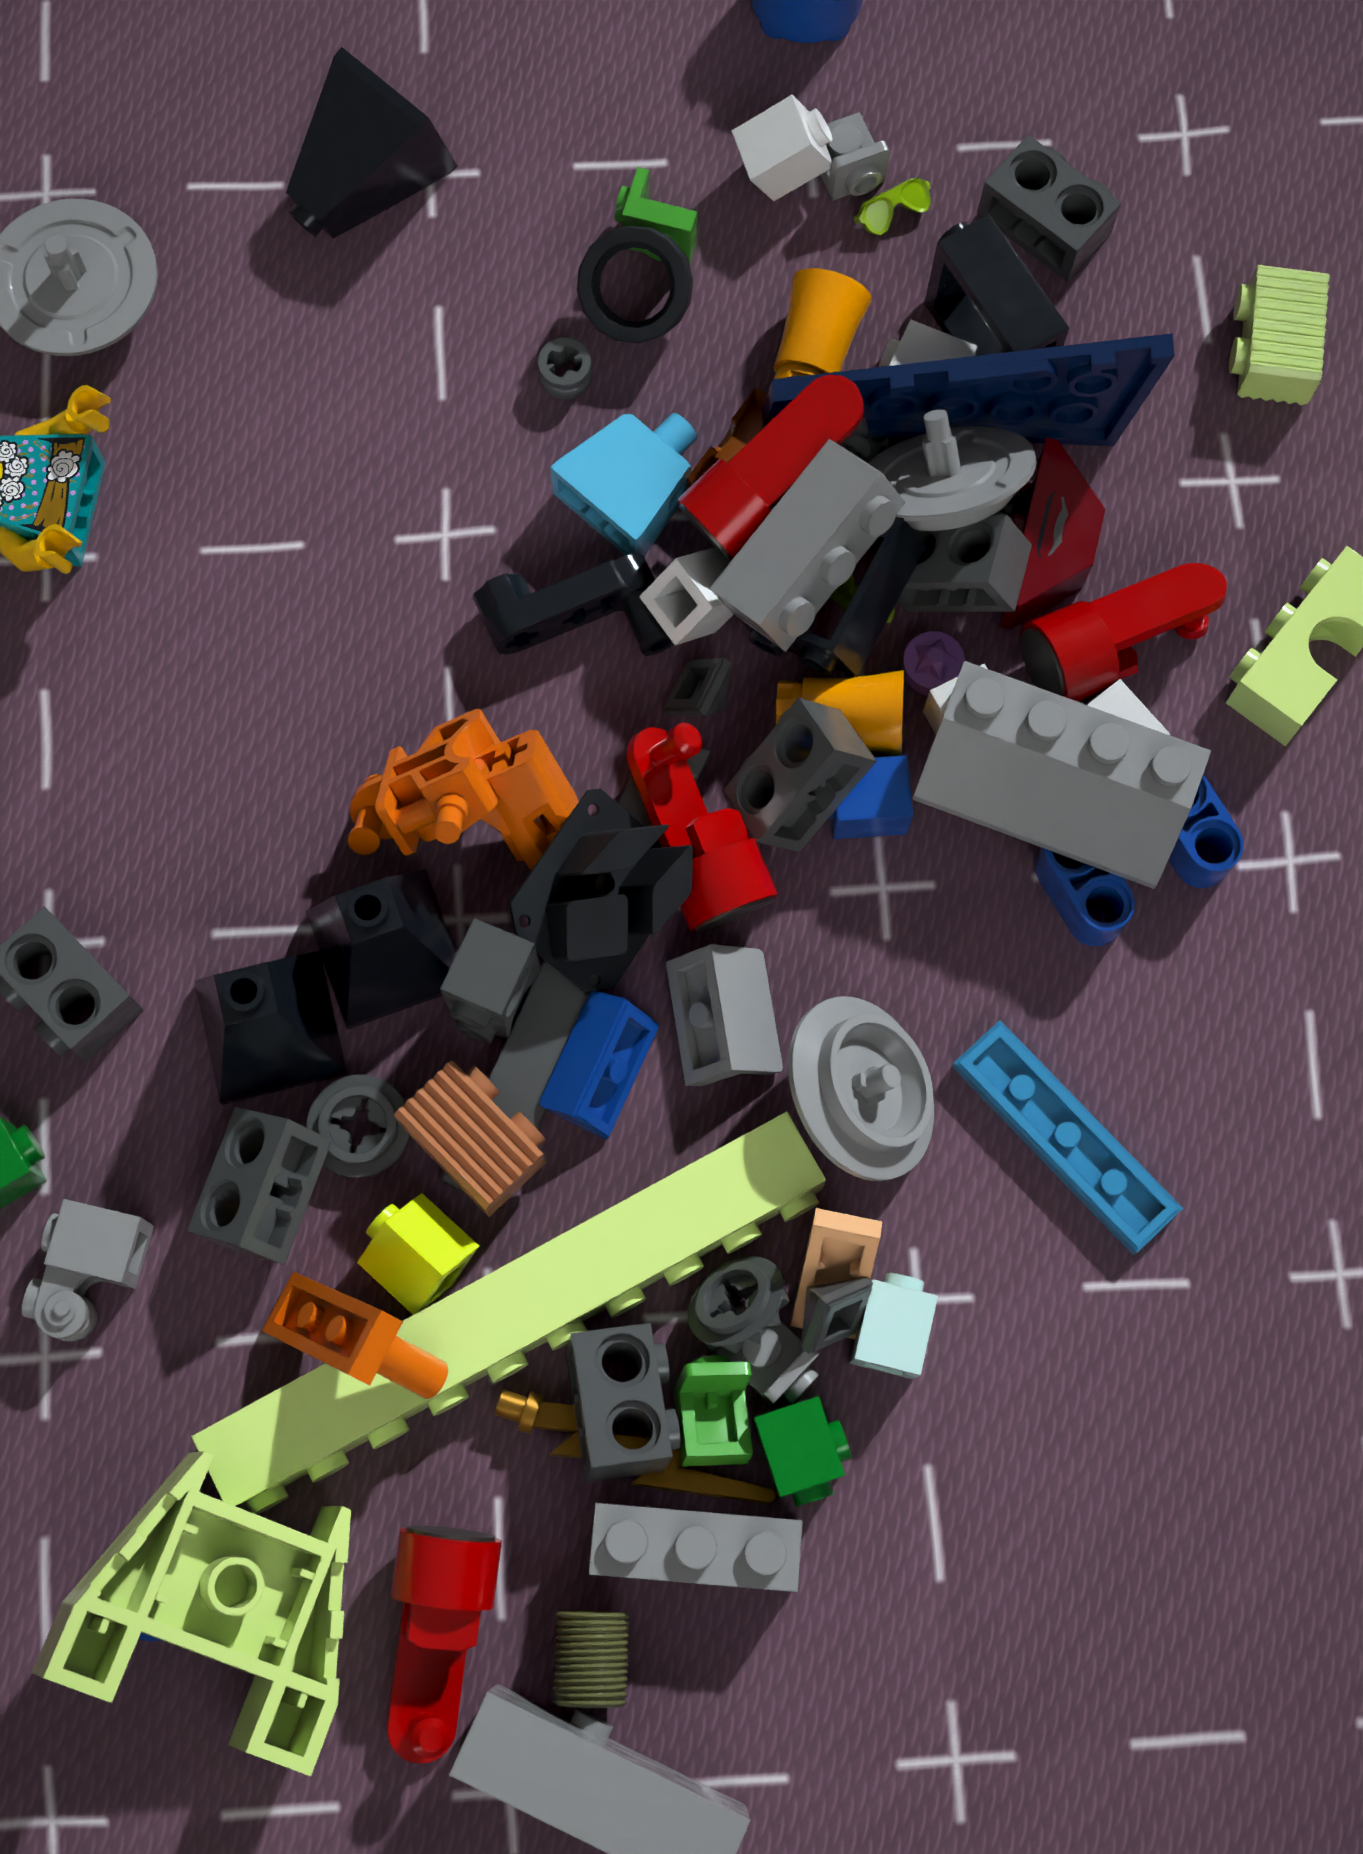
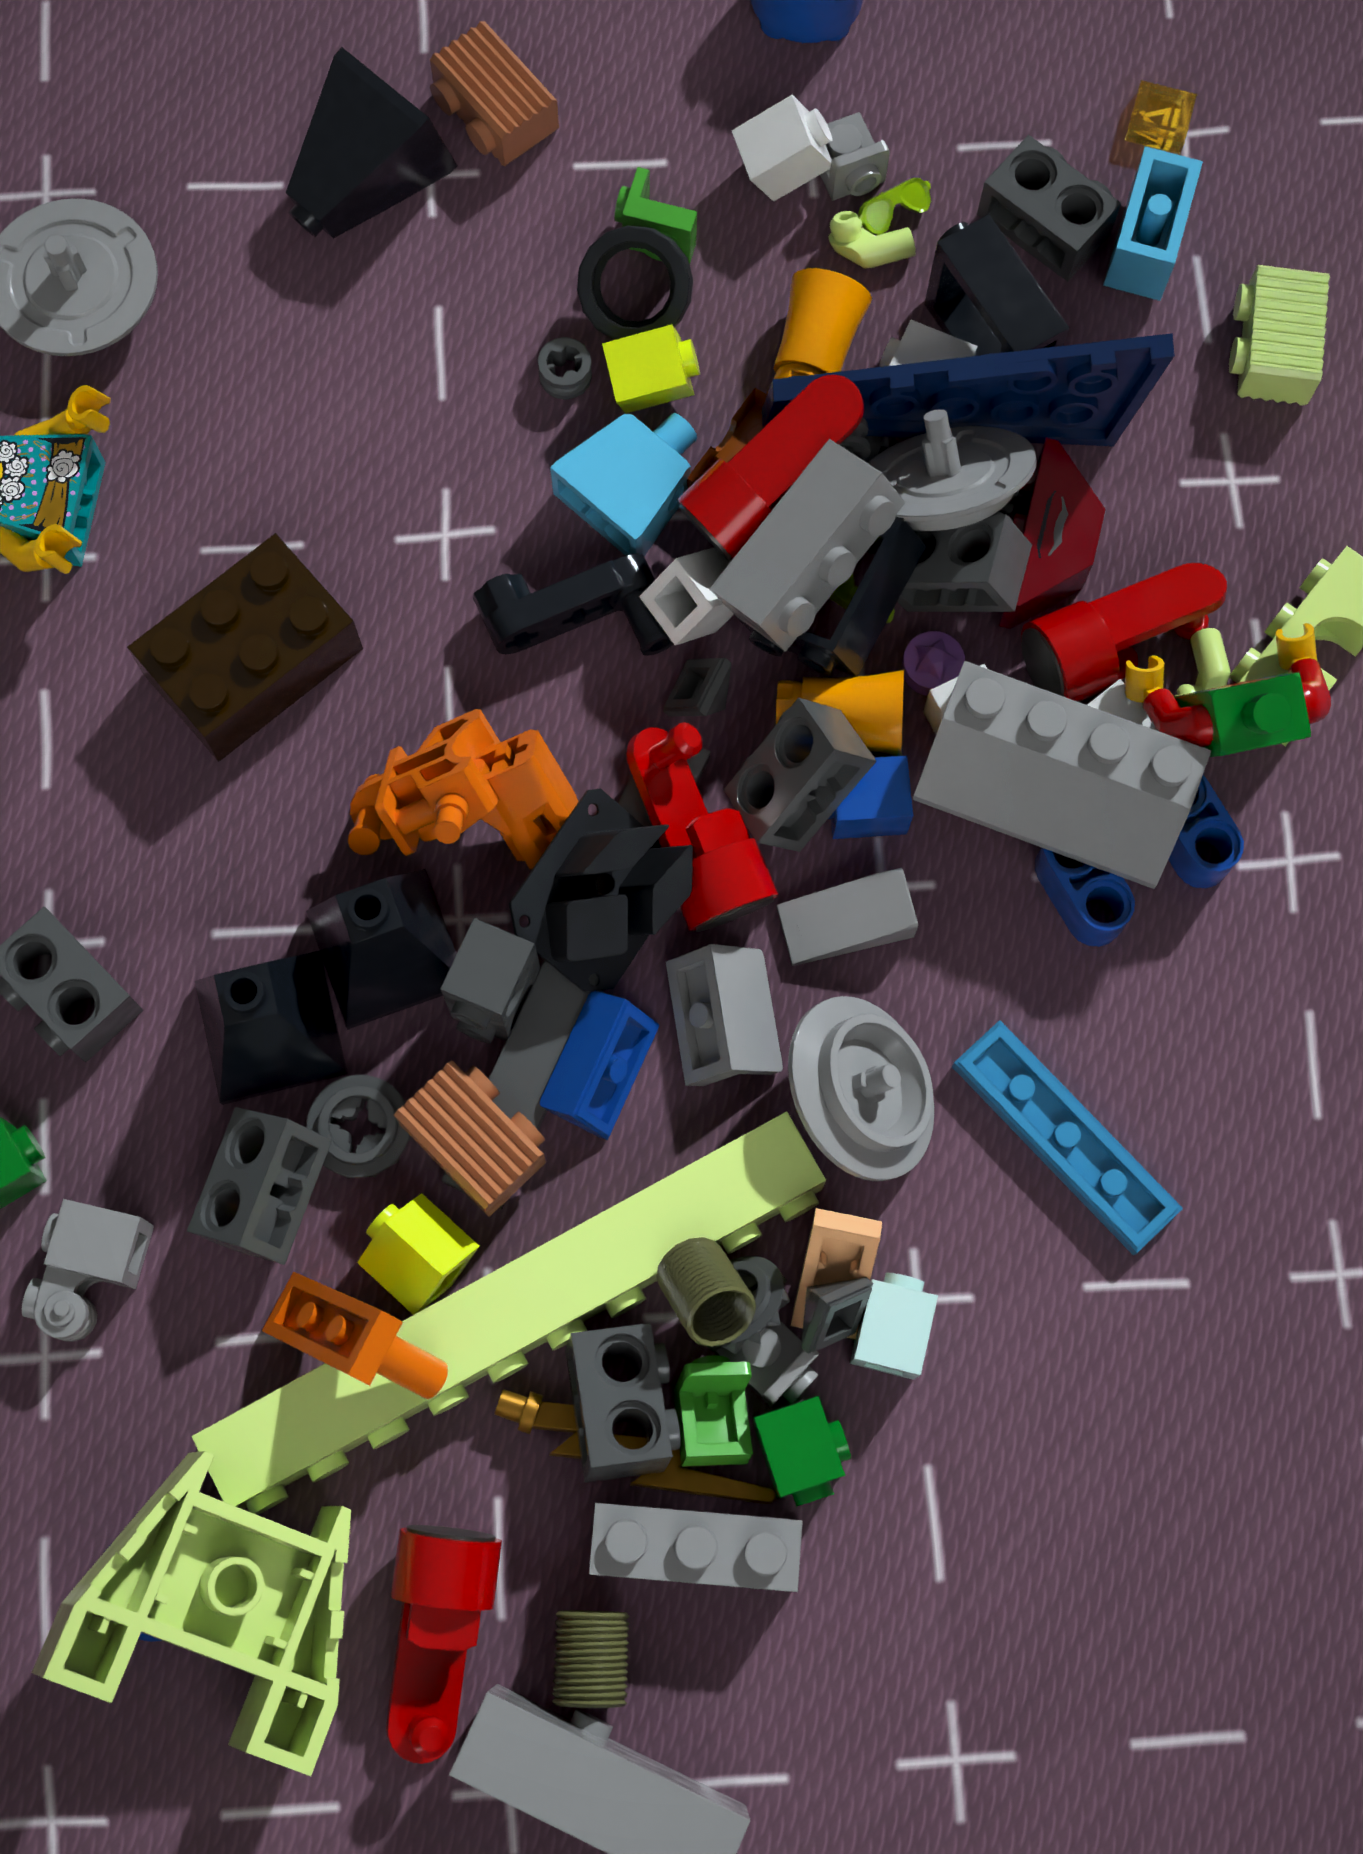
none -> dark brown brick [127,533,363,762]
none -> nougat brick [430,21,559,166]
none -> neon yellow brick [602,324,700,413]
none -> olive piece [656,1237,756,1347]
none -> light grey slope [776,867,918,966]
none -> yellowish green arm [829,211,916,268]
none -> medium azure brick [1103,146,1203,301]
none -> clear yellow tile [1124,80,1197,154]
none -> torso [1125,623,1331,757]
none -> yellowish green arm [1175,628,1231,696]

